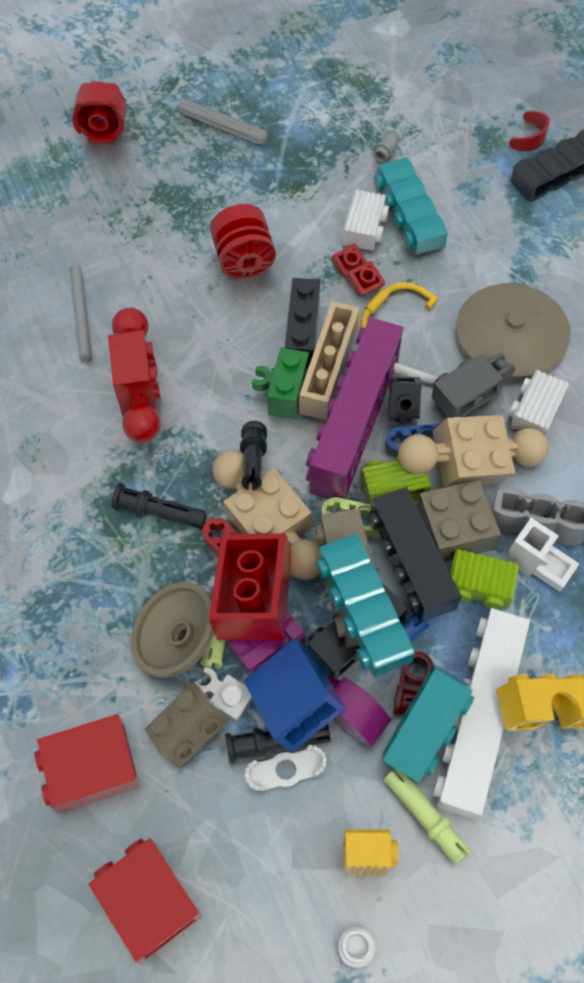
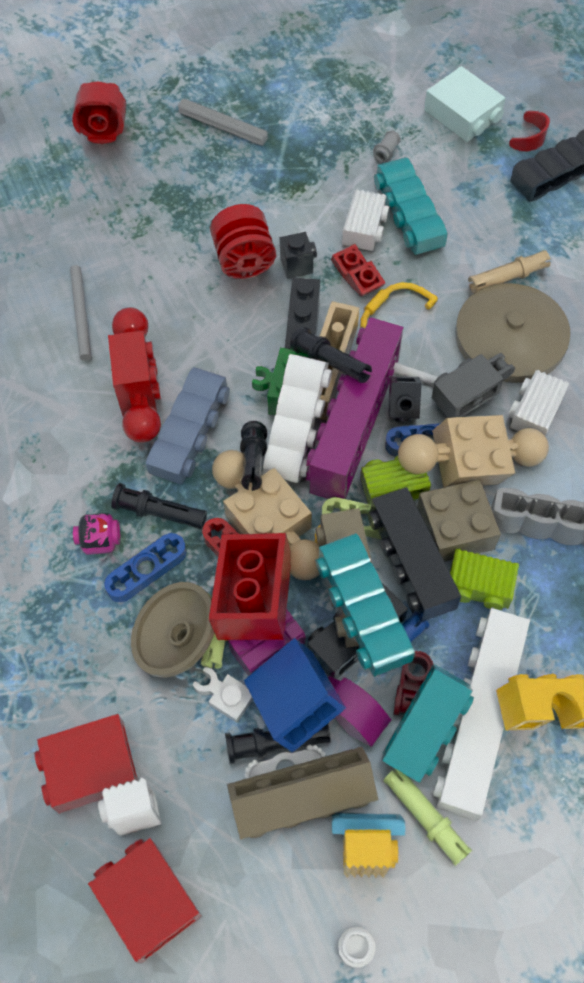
dark tan bracket [144,681,228,768] -> none
white brick [509,518,579,592] -> none
none -> dark pink head [73,513,121,555]
none -> white brick [98,777,161,836]
none -> blue beam [104,533,187,602]
none -> sand blue brick [146,367,230,485]
none -> dark tan brick [227,746,379,840]
none -> white brick [262,354,332,483]
none -> black brick [279,231,317,279]
none -> black pin [290,327,372,383]
none -> medium azure tile [332,813,405,836]
none -> light aqua brick [424,66,506,142]
none -> tan pin [468,250,551,293]

